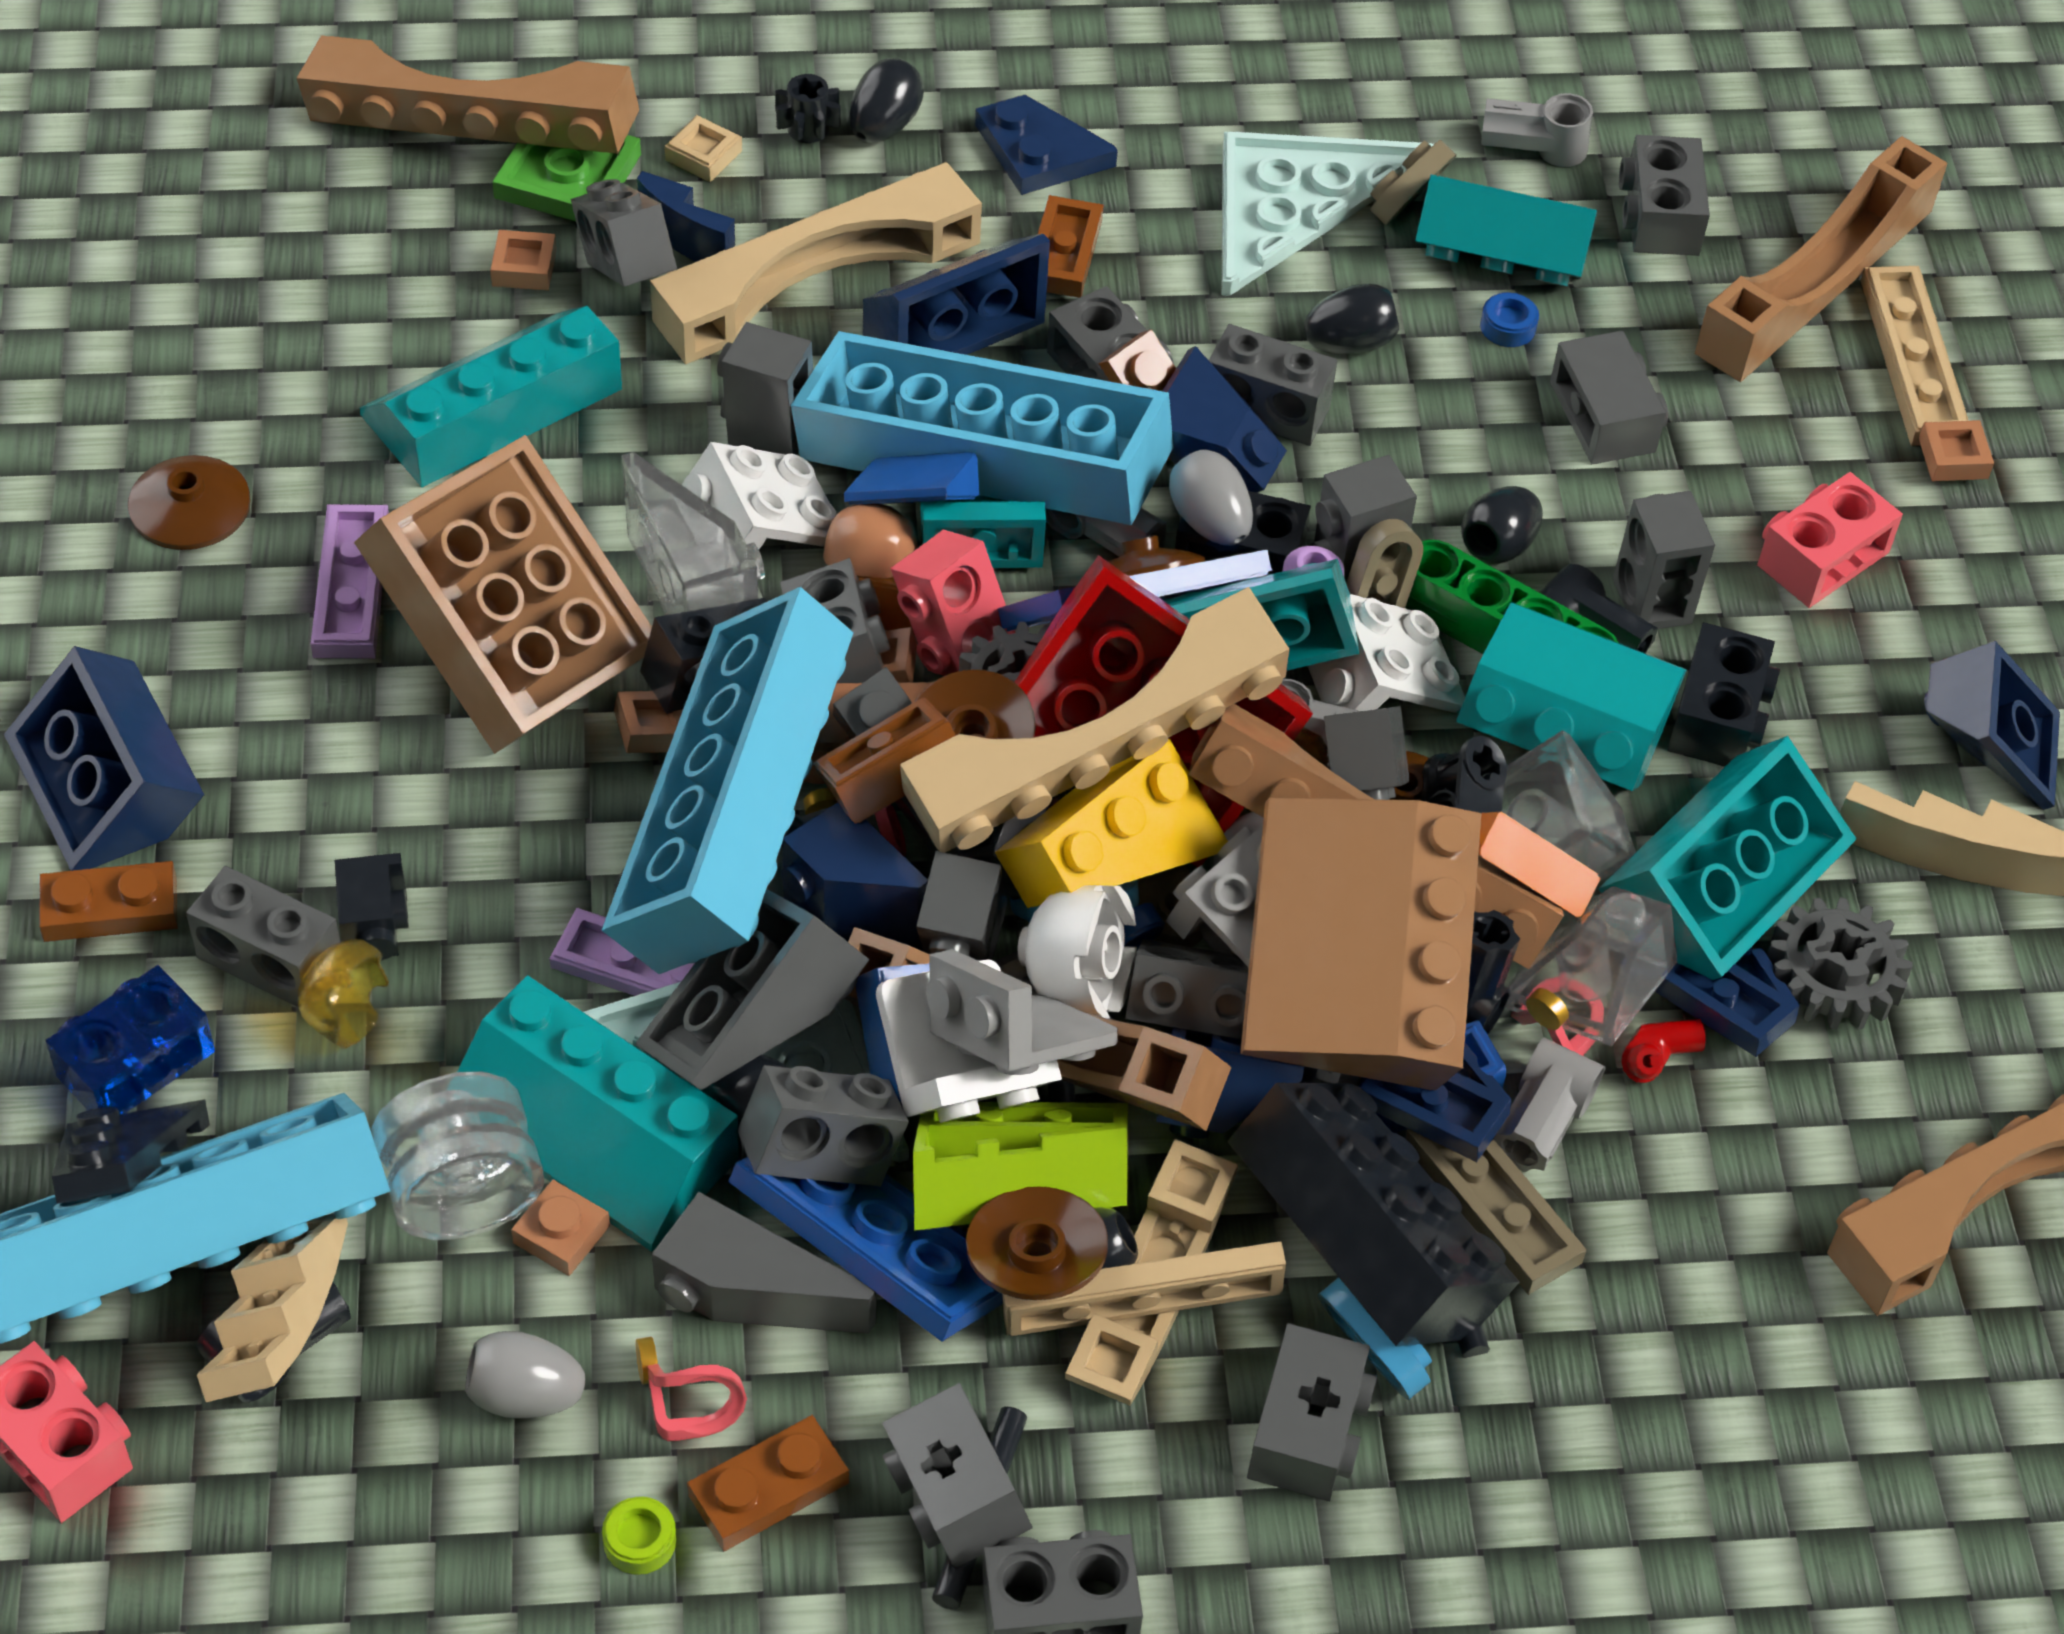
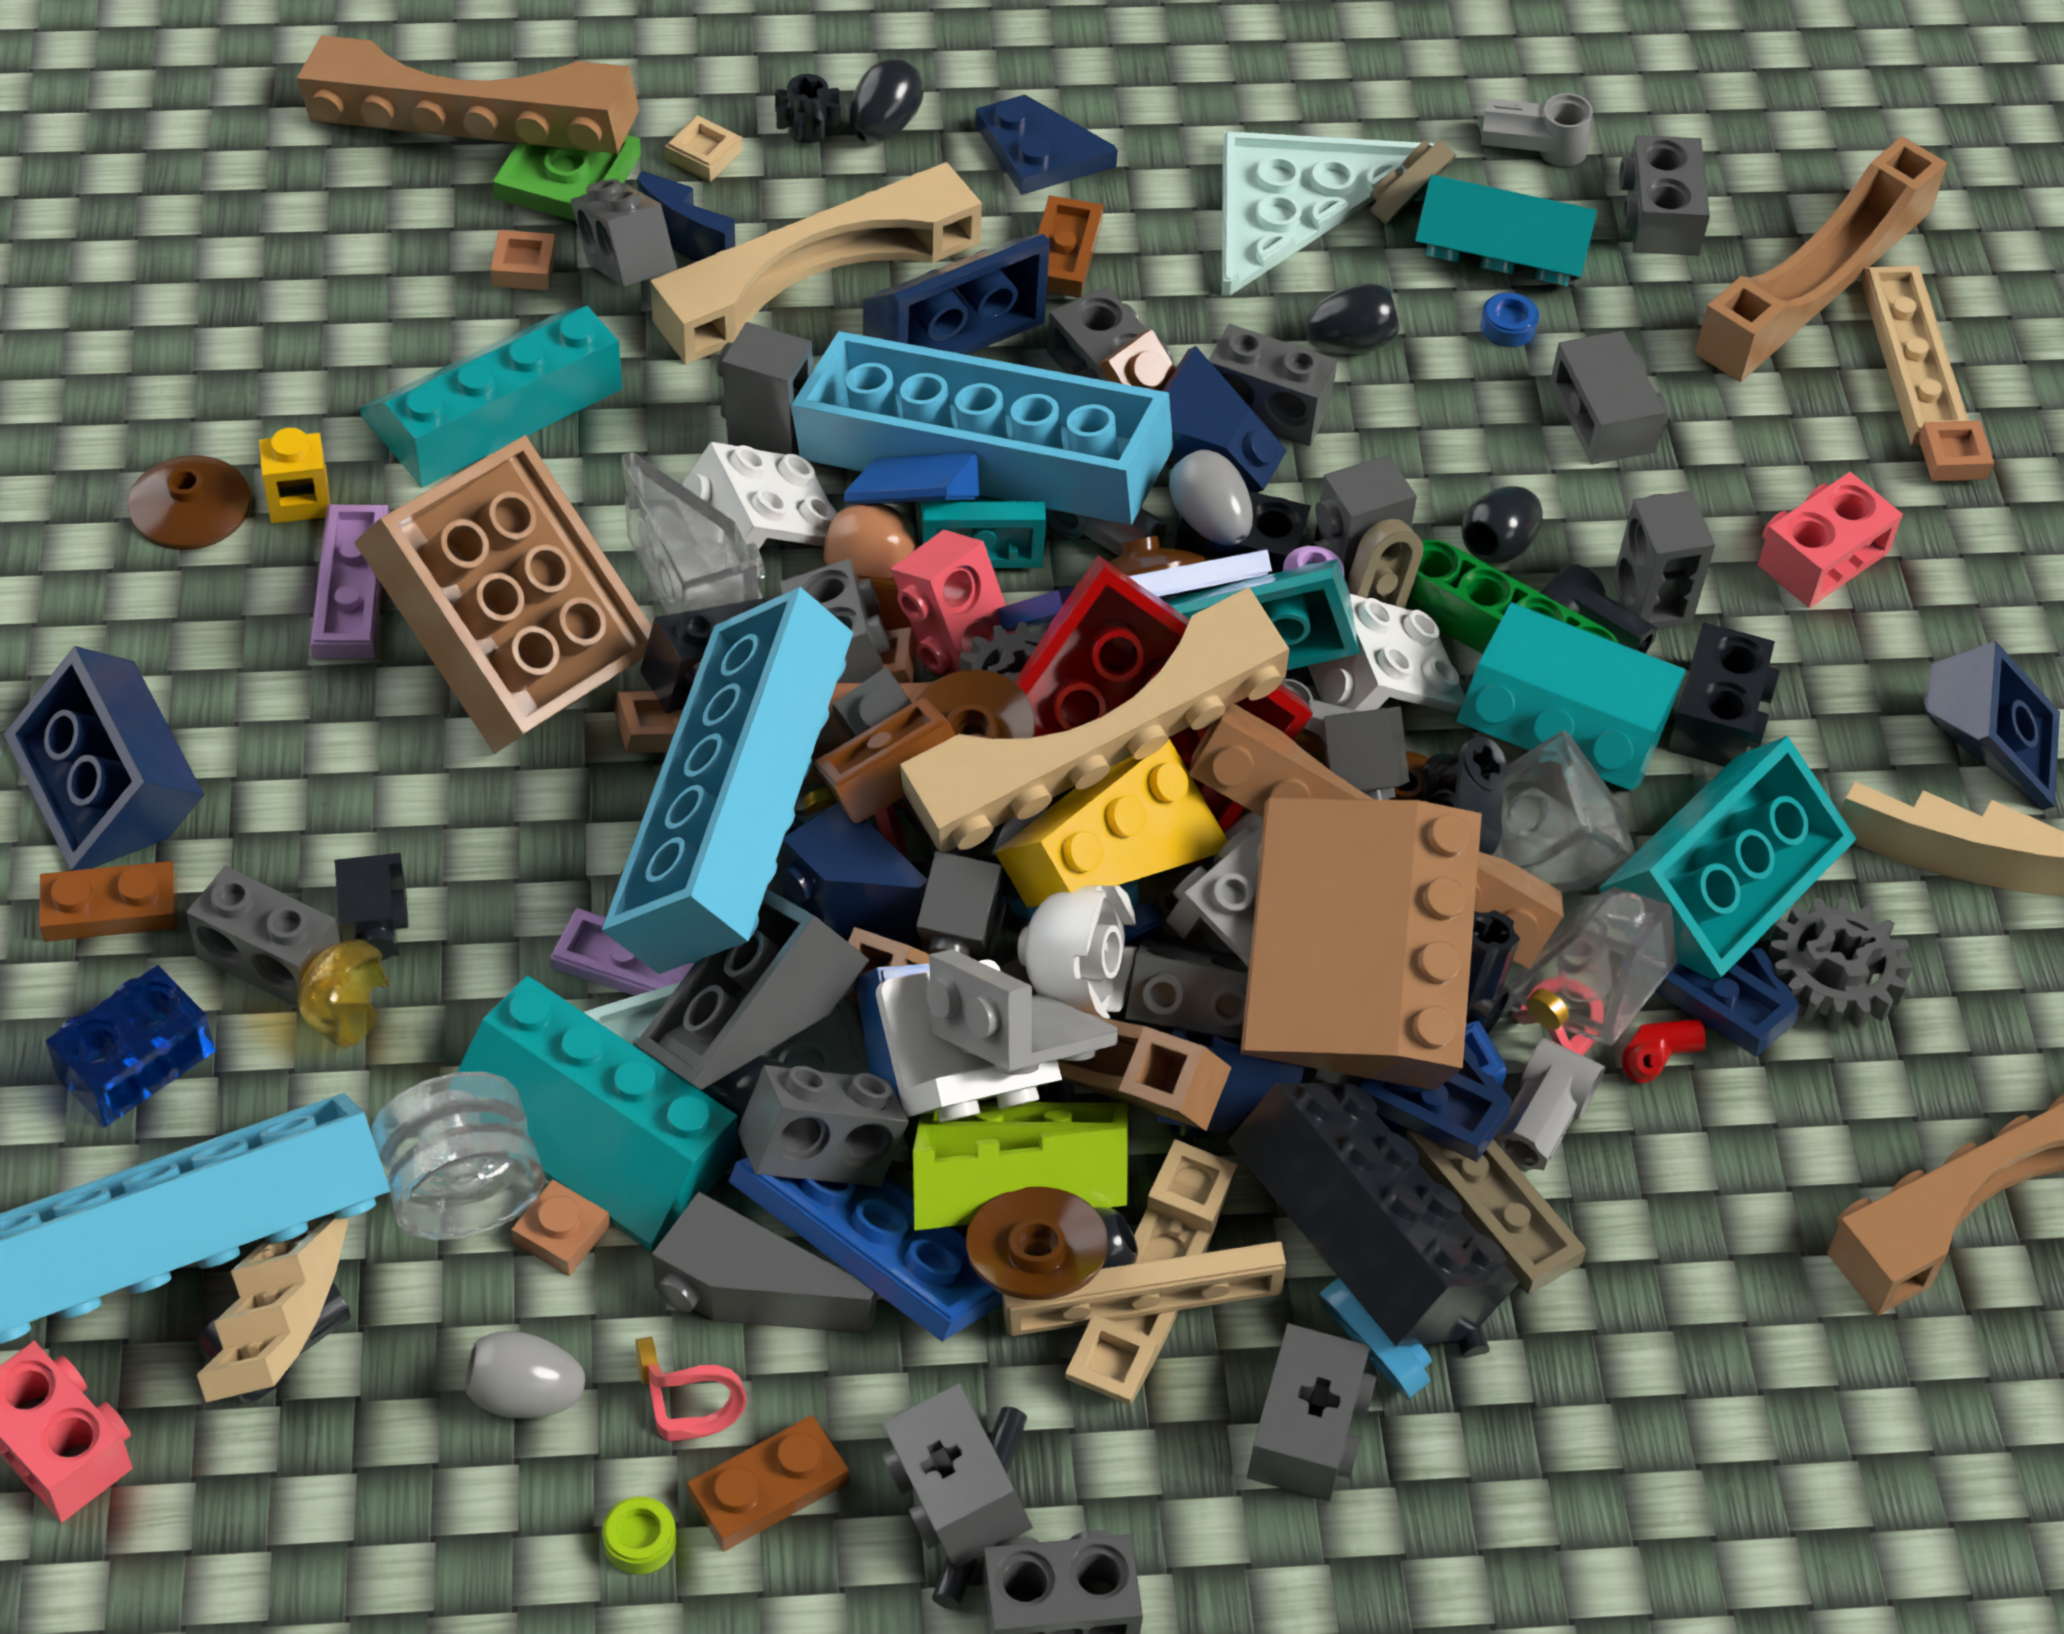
black wing [51,1099,210,1204] -> none
slope [1479,812,1601,917] -> none
none -> yellow brick [259,428,330,524]

